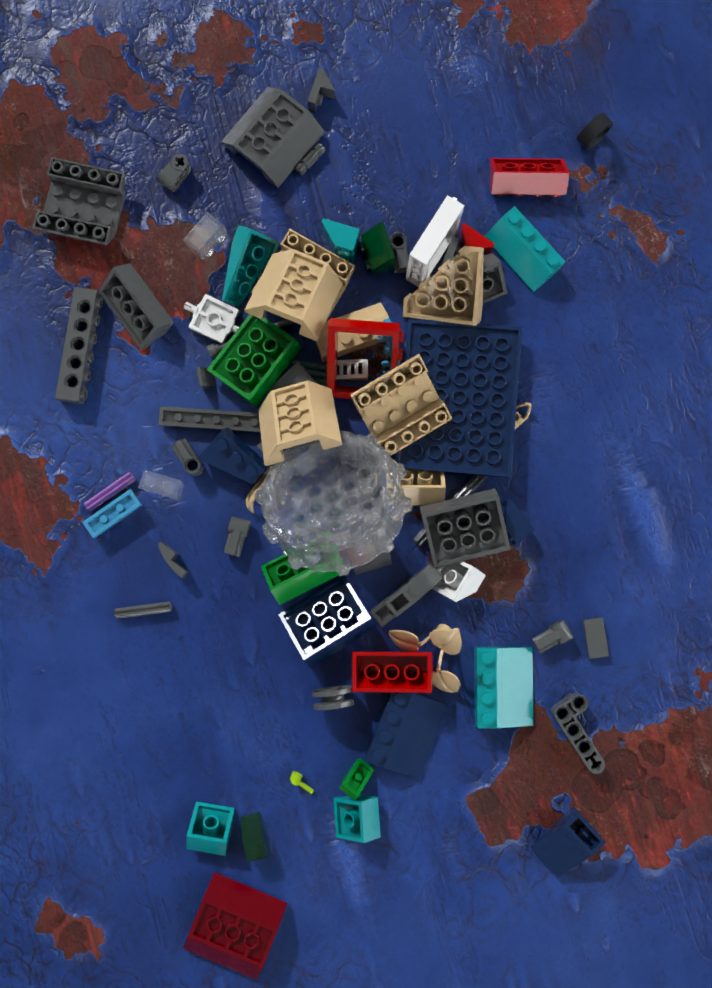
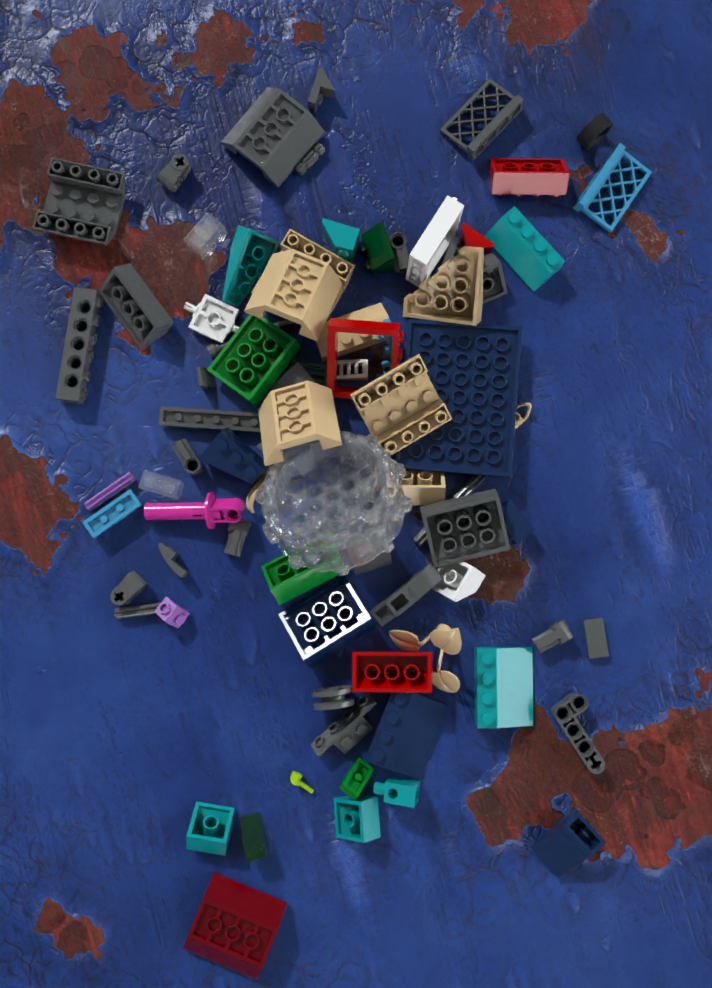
none -> dark grey piece [110,570,148,606]
none -> dark pink piece [144,492,245,529]
none -> medium lavender bracket [155,597,190,628]
none -> dark grey bracket [311,692,377,756]
none -> teal torso [373,777,420,808]
none -> dark grey fence [440,78,523,161]
none -> dark azure fence [573,143,652,233]

